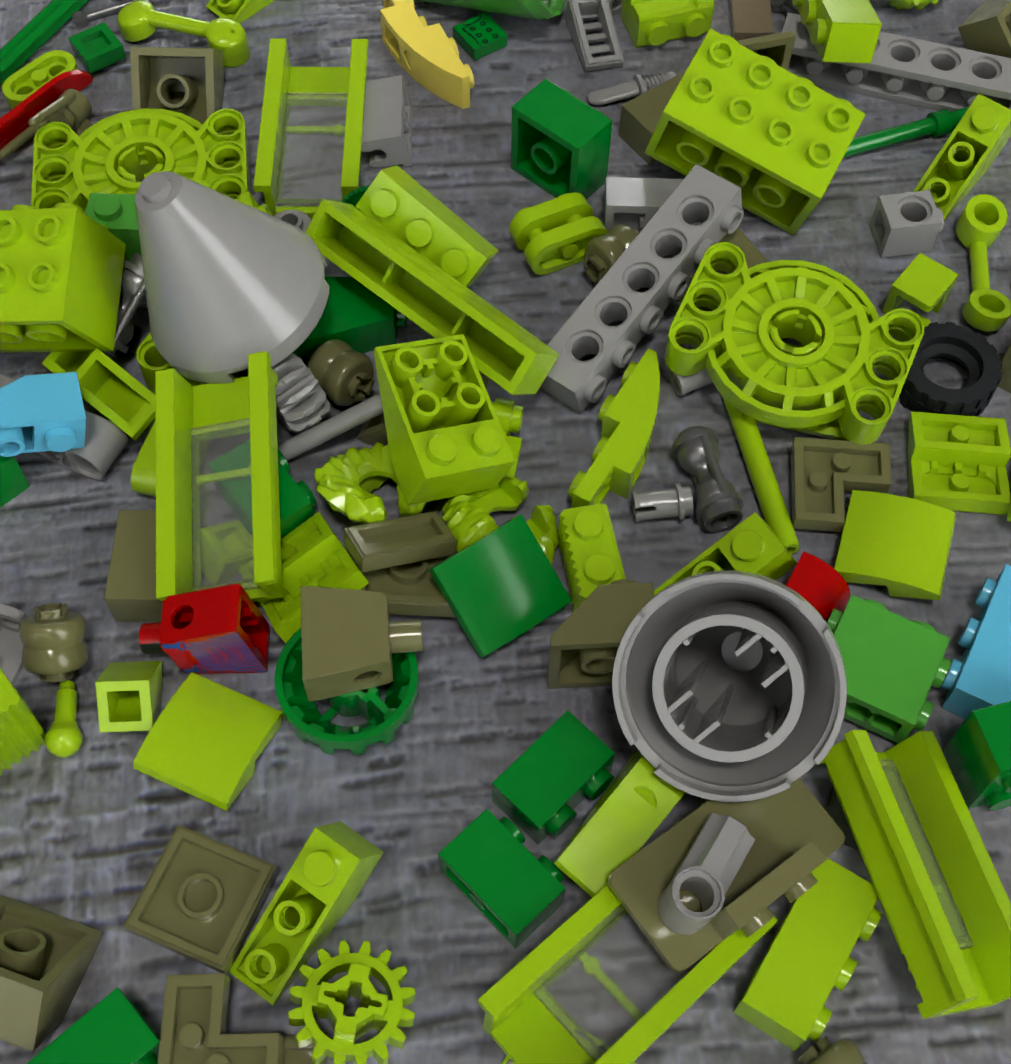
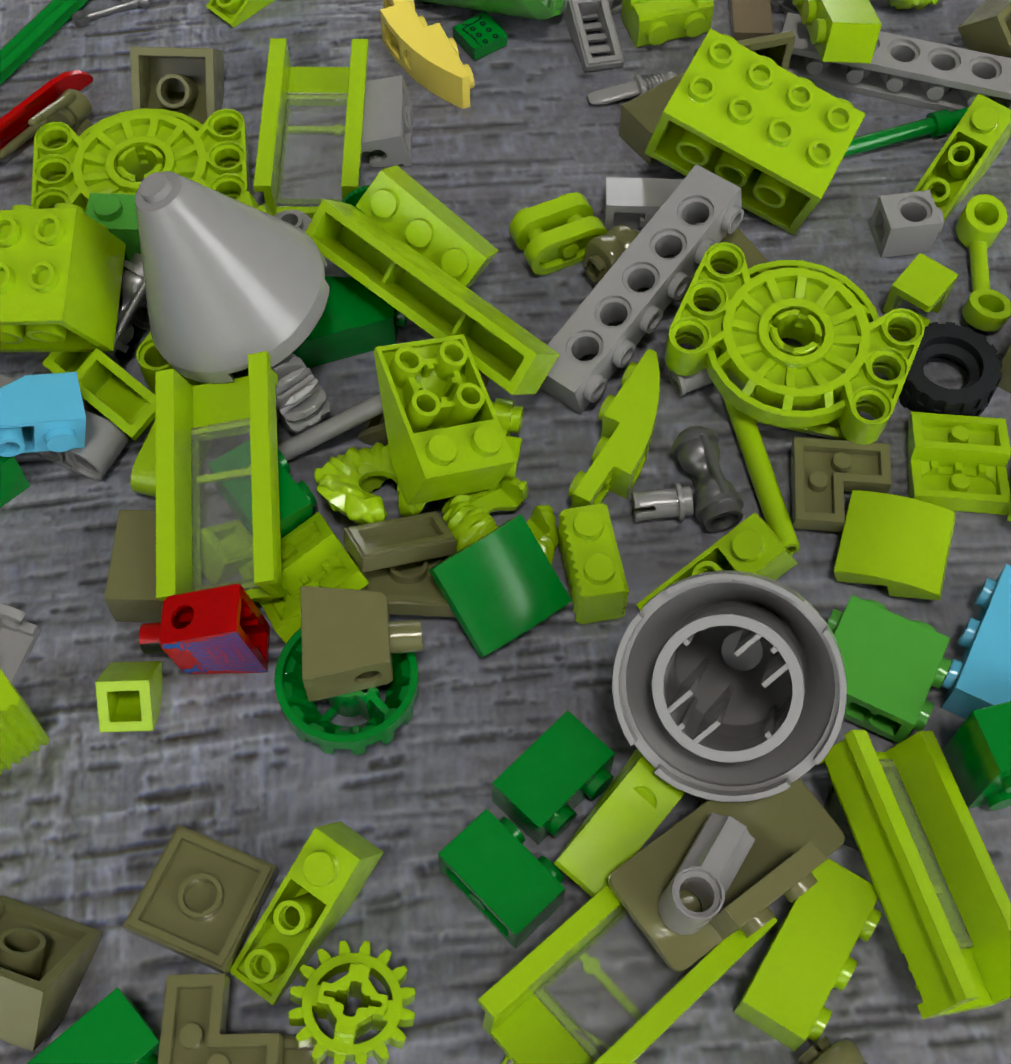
lime plate [2,50,78,109] -> none
olive piece [18,603,89,682] -> none
lime piece [45,680,83,757] -> none
green plate [68,22,126,74] -> none
lime piece [117,0,251,68] -> none
lime slope [133,672,283,811] -> none
olive piece [306,339,374,407] -> none
green brick [511,78,612,200] -> none
olive slope [547,579,654,689] -> none
red brick [786,551,850,622] -> none

